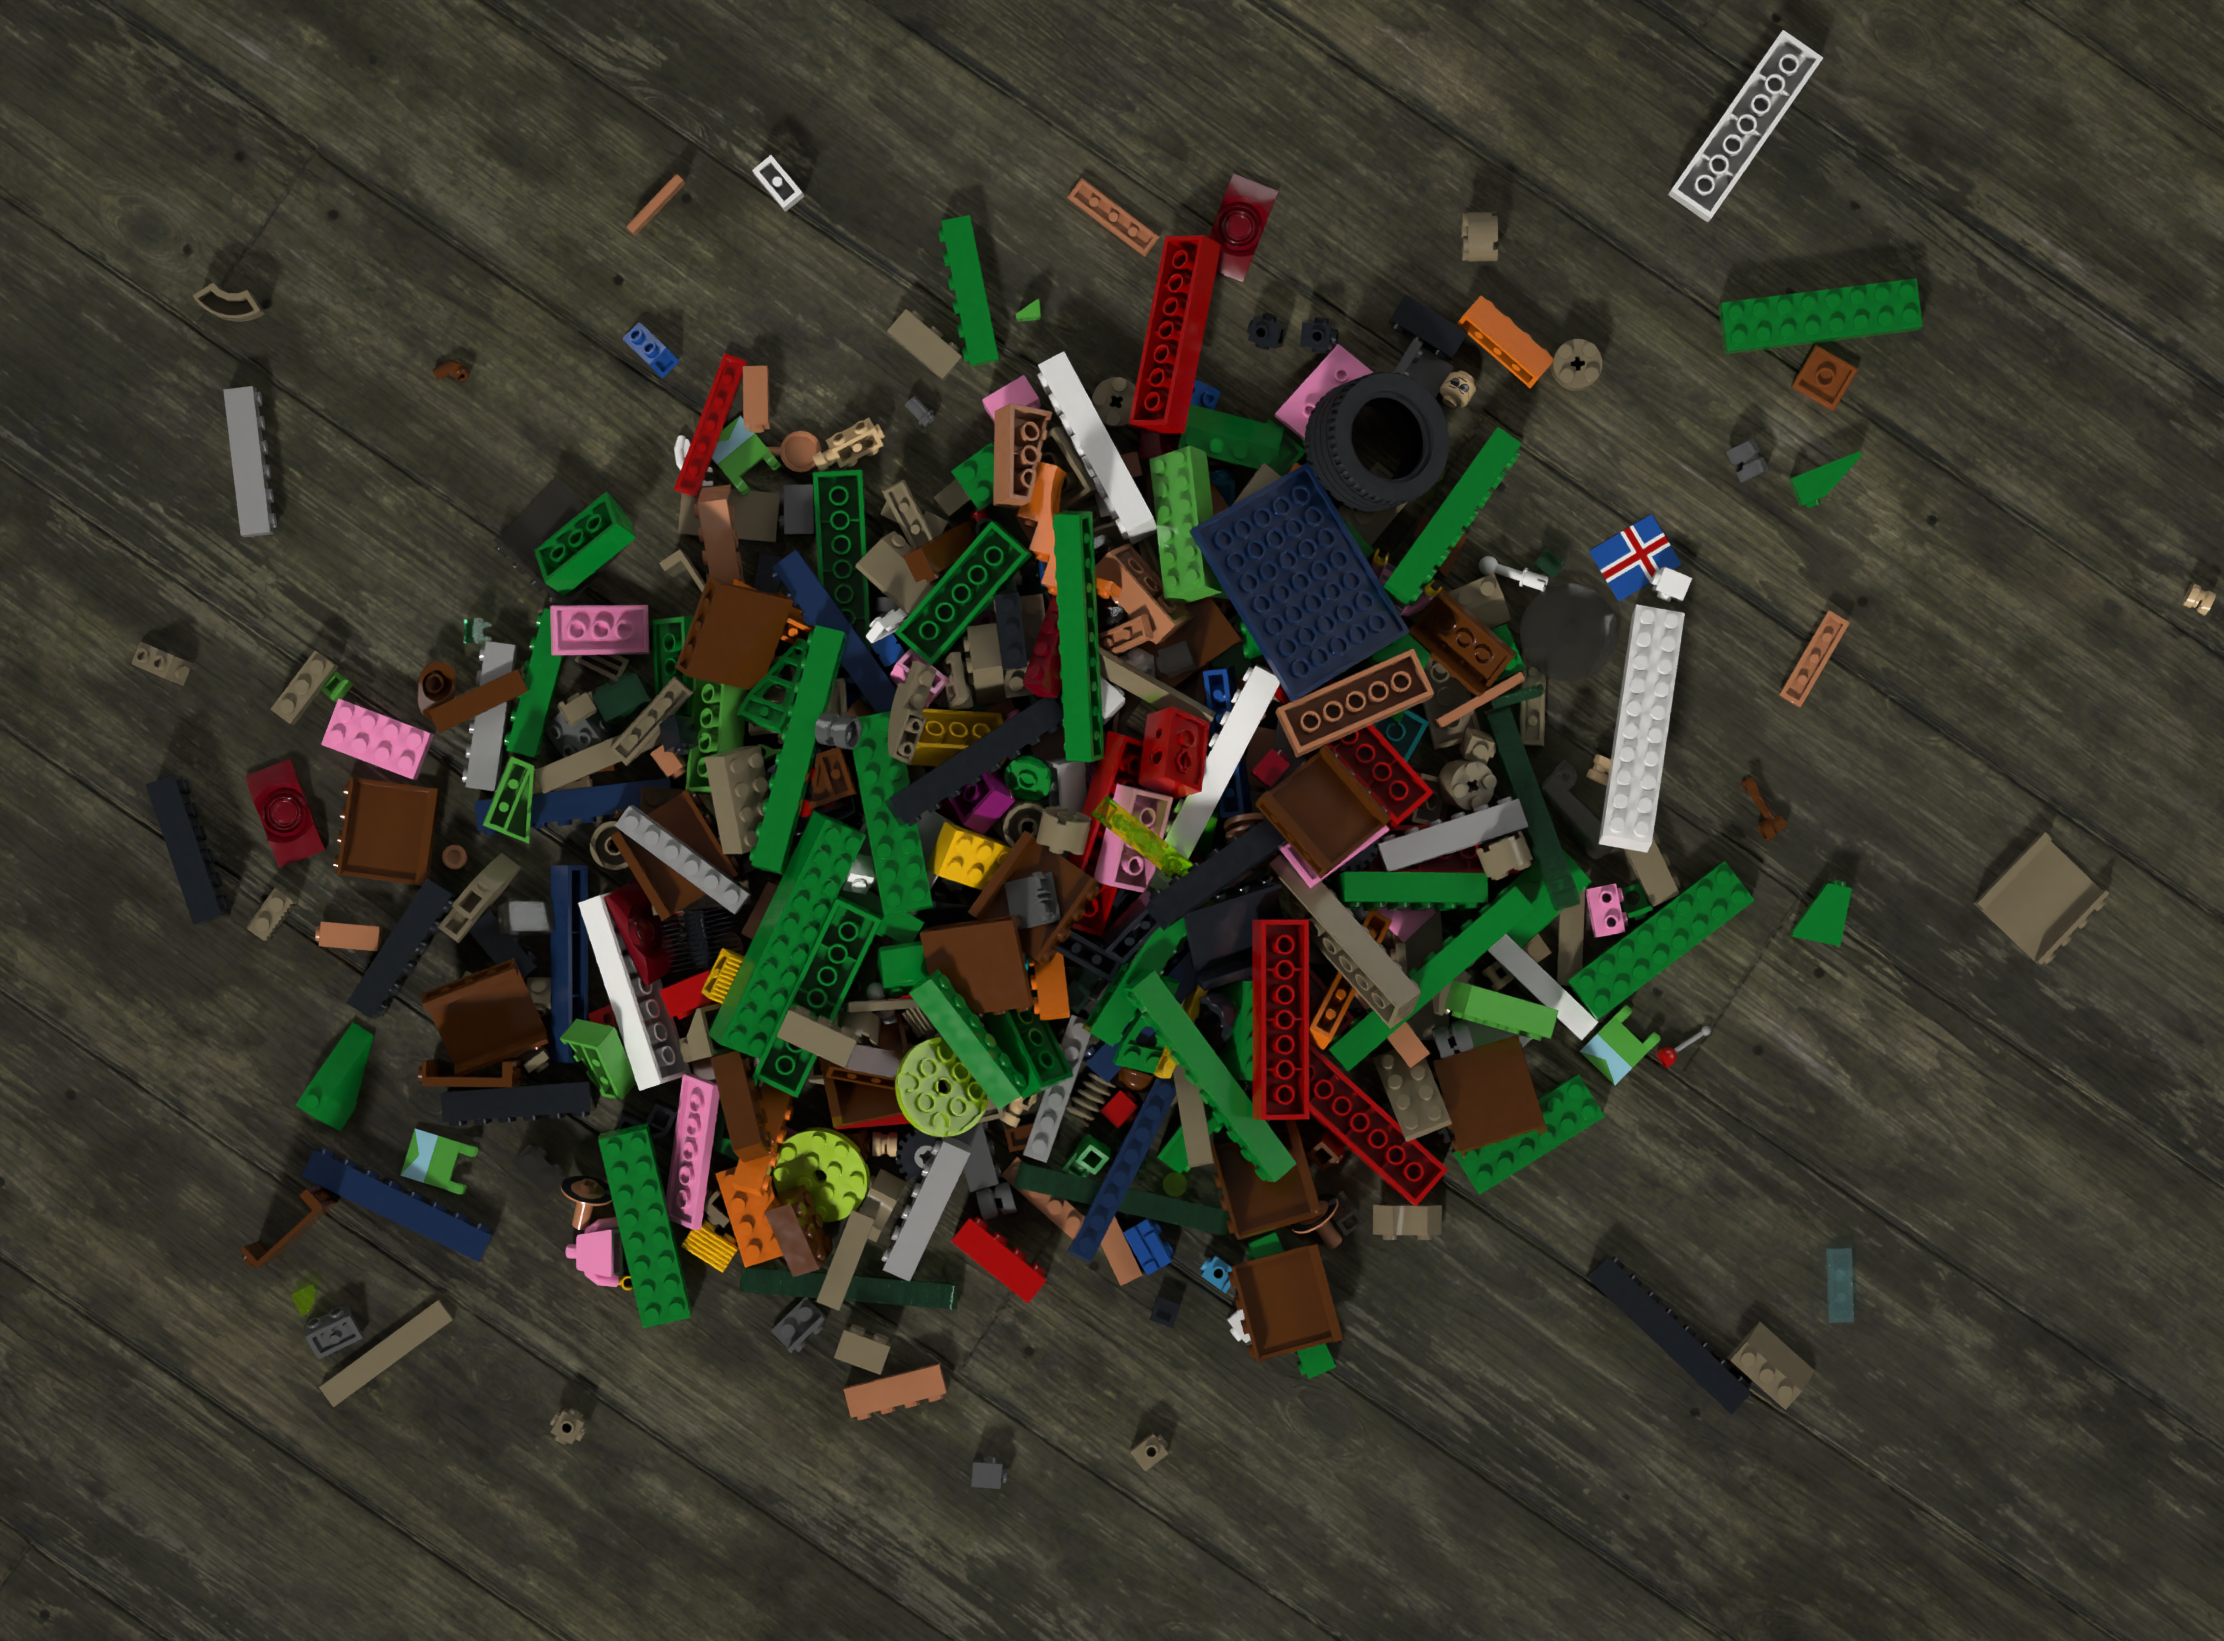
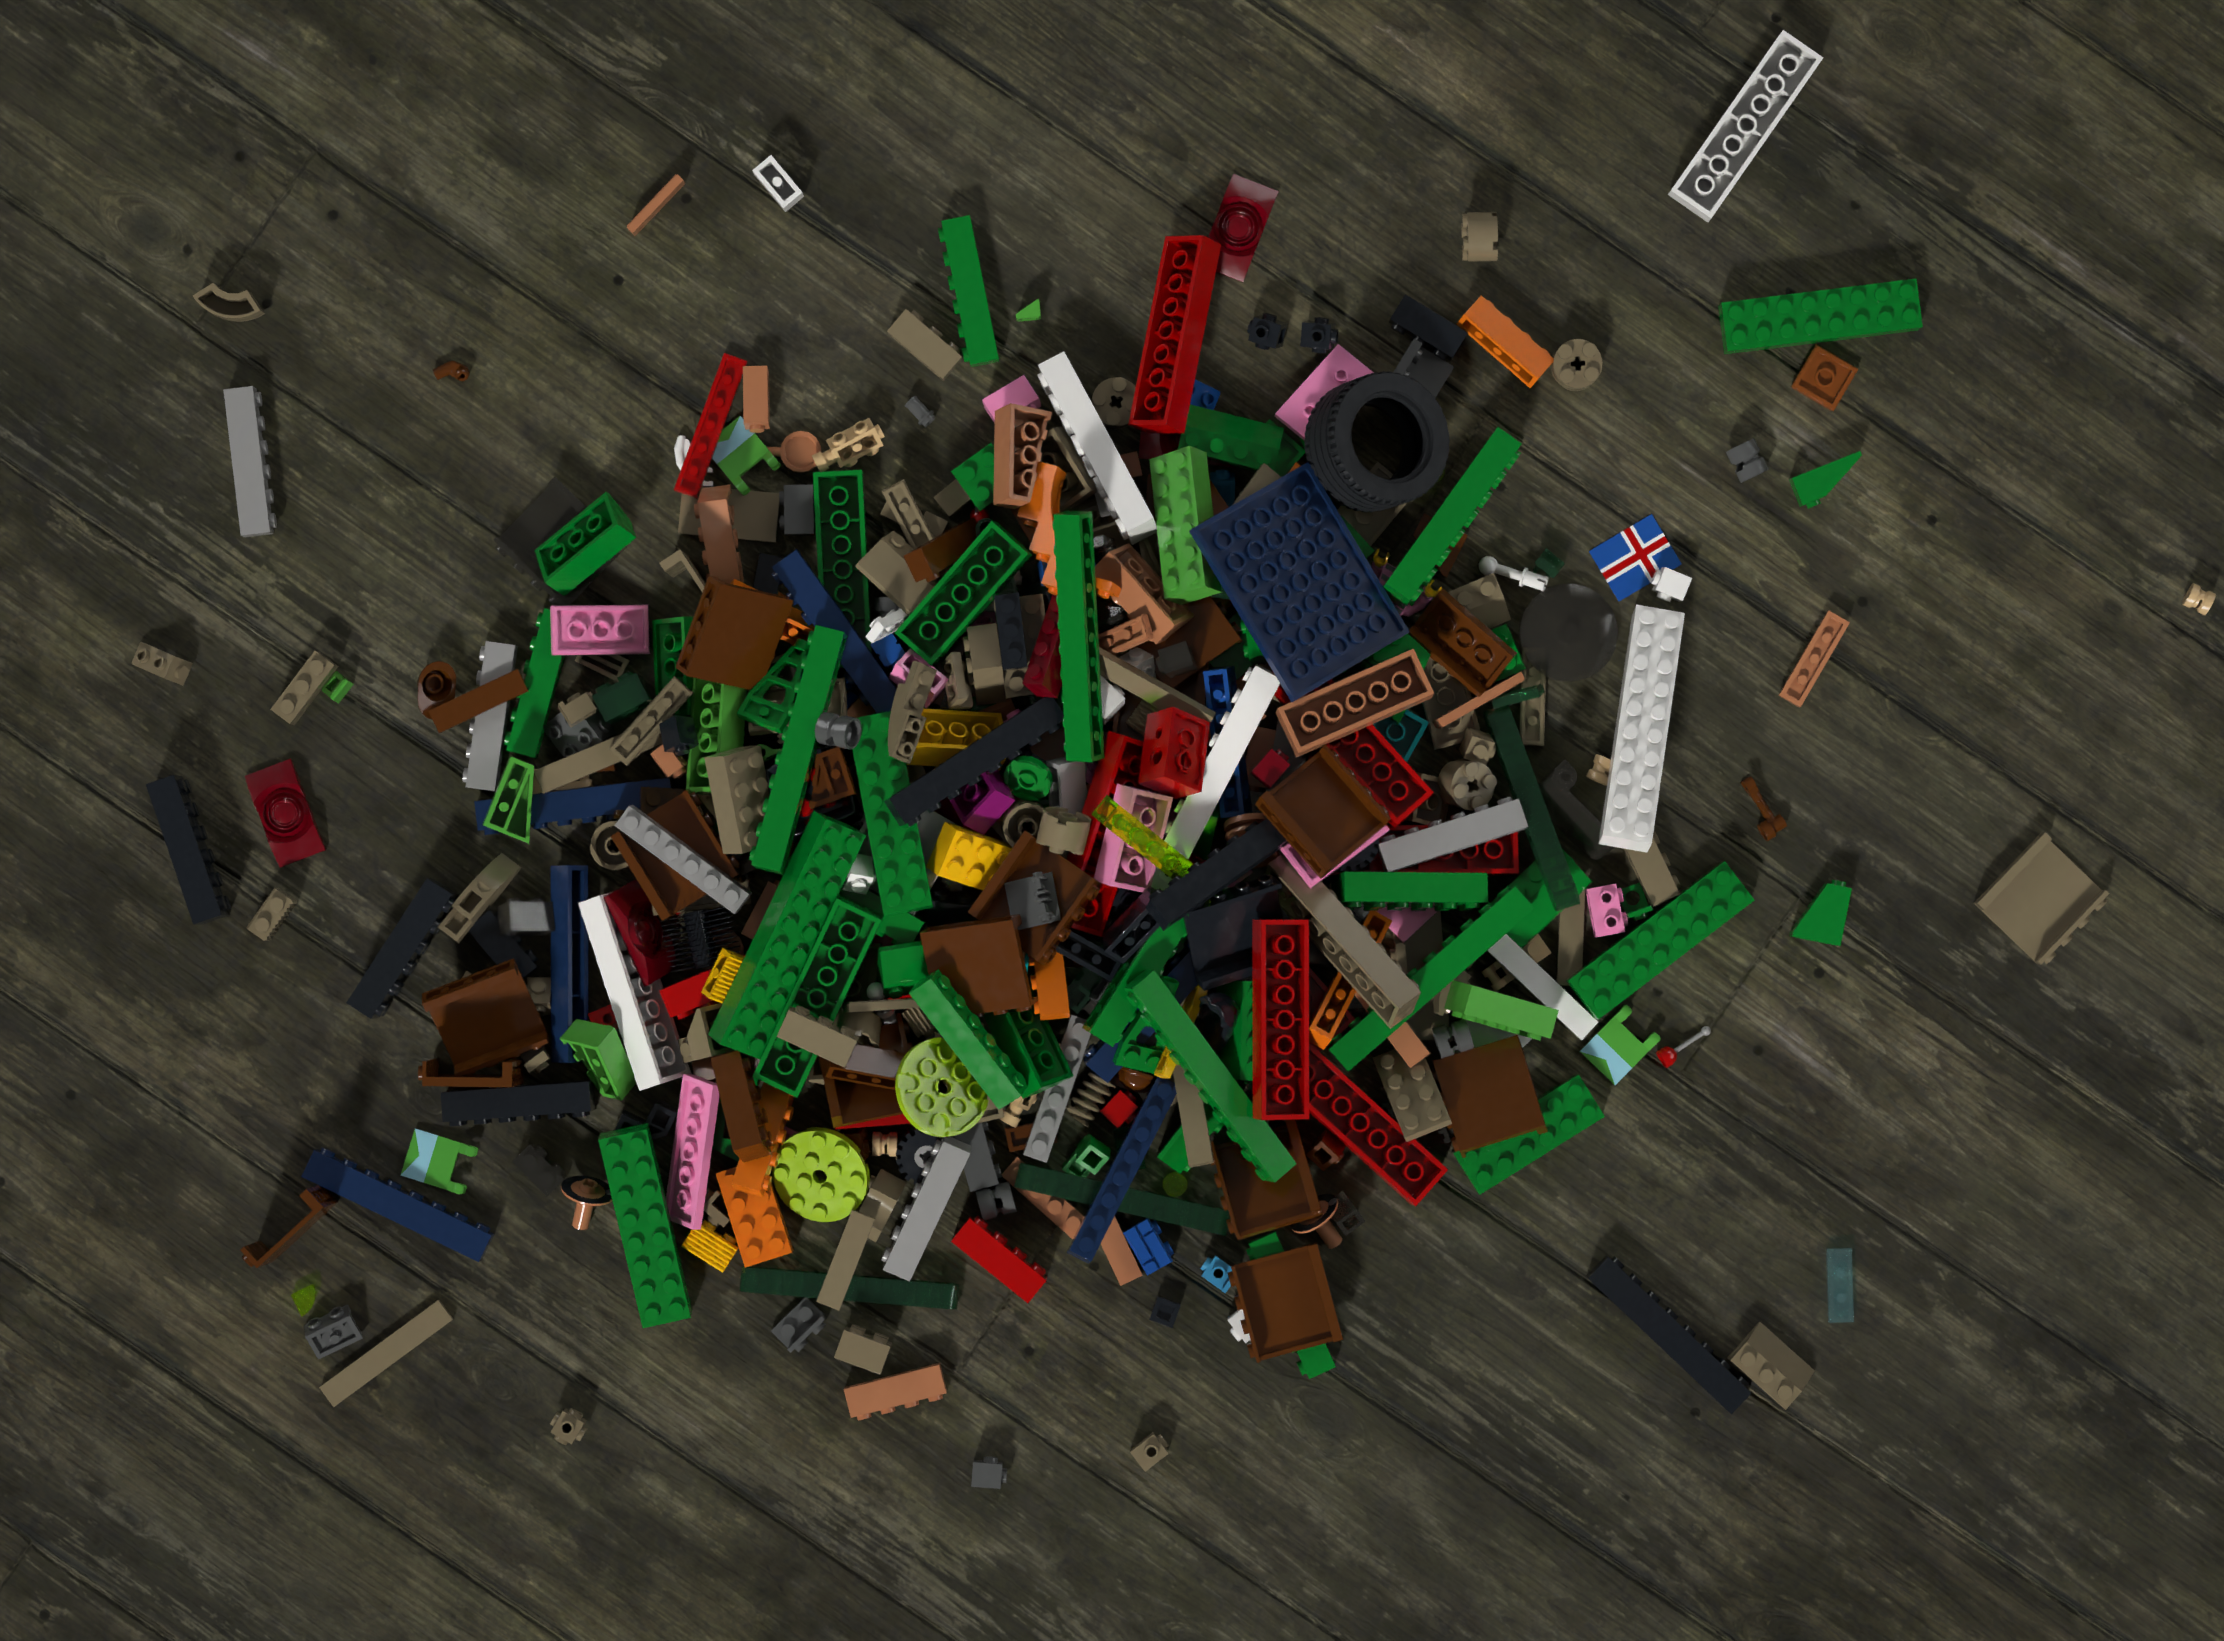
green wedge [296,1022,374,1131] -> none
nougat brick [315,922,383,951] -> none
bright pink brick [321,699,434,780] -> none
reddish brown panel [334,777,441,886] -> none
nougat tile [442,845,468,869] -> none
clear green tile [464,618,491,644] -> none
bright pink torso [566,1217,633,1290] -> none
blue bracket [623,322,680,379] -> none
reddish brown brick [764,1184,833,1277] -> none
nougat tile [1067,178,1160,257] -> none
dark tan brick [1373,1204,1442,1240] -> none
tan head [1440,371,1476,408] -> none
dark tan brick [1476,831,1533,880] -> none

